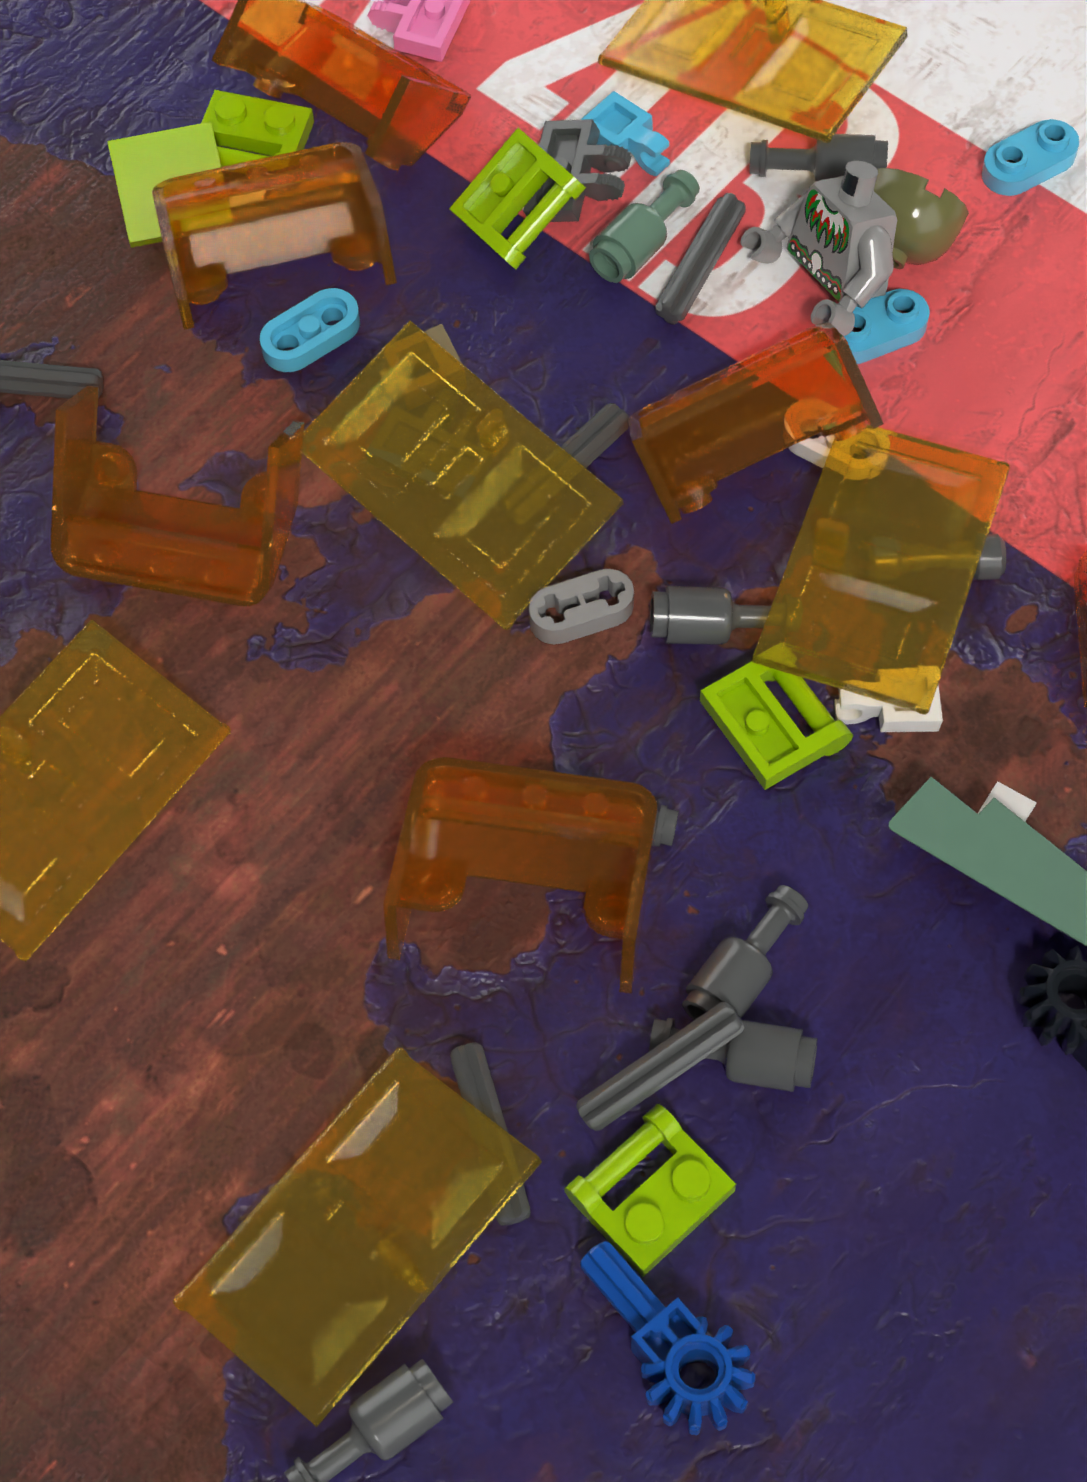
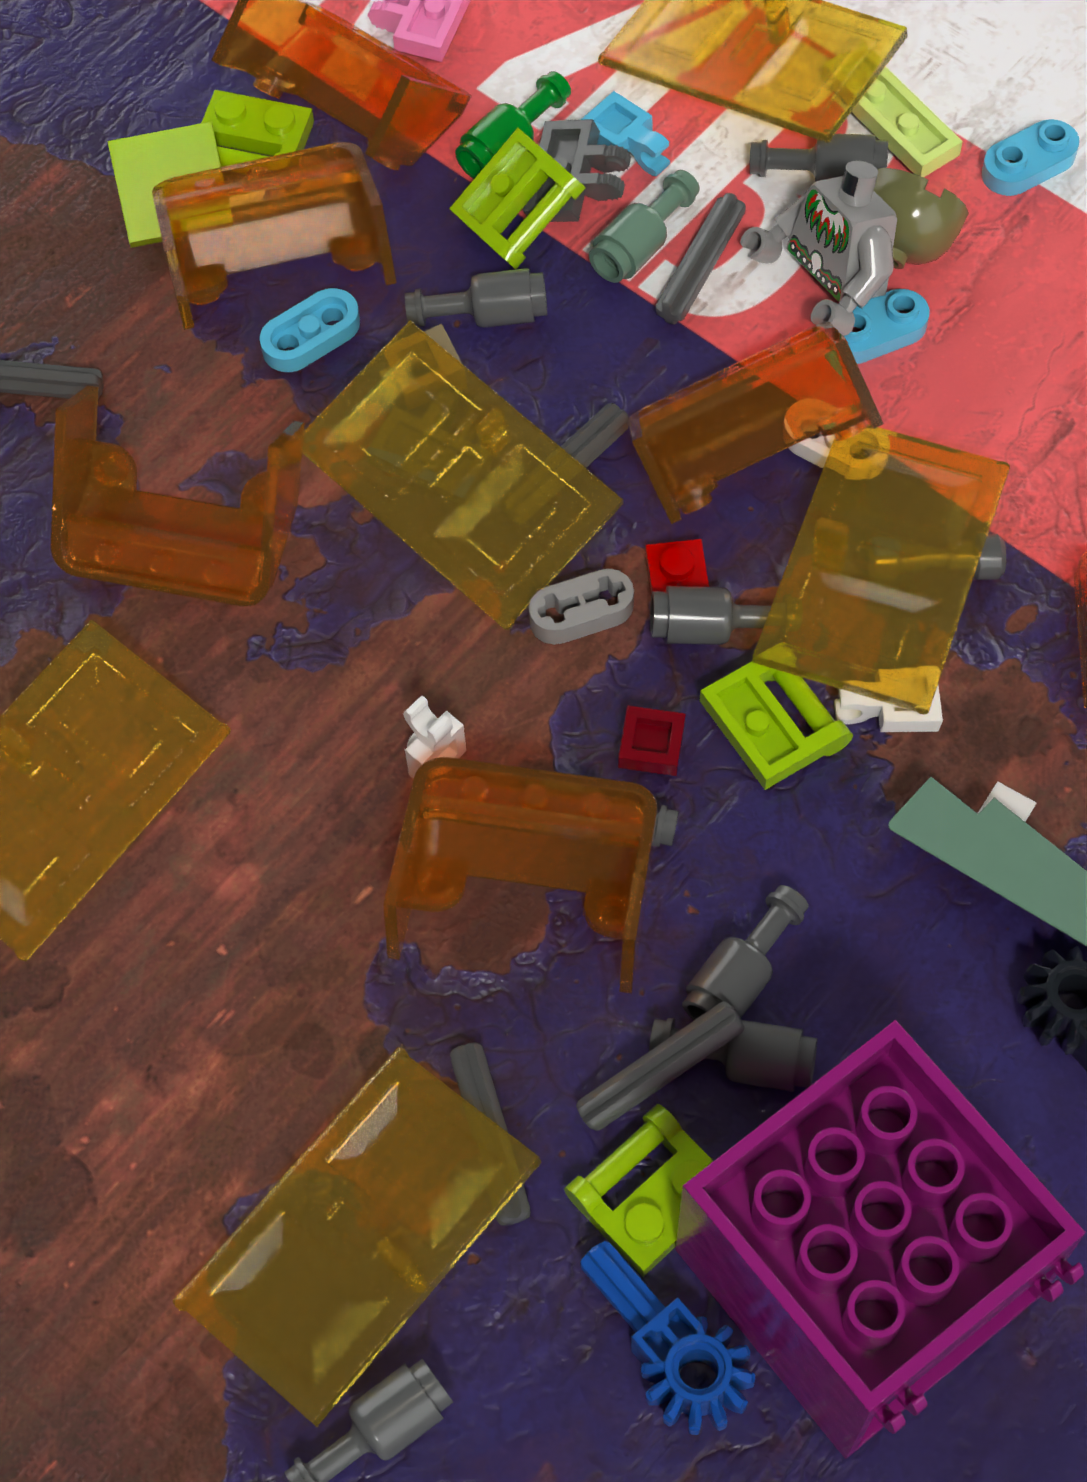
none -> white plate [403,696,466,790]
none -> dark grey piece [405,268,548,328]
none -> green piece [455,71,571,179]
none -> dark red plate [618,705,686,776]
none -> red plate [645,539,709,594]
none -> magenta piece [676,1020,1086,1459]
none -> yellowish green plate [822,45,963,177]

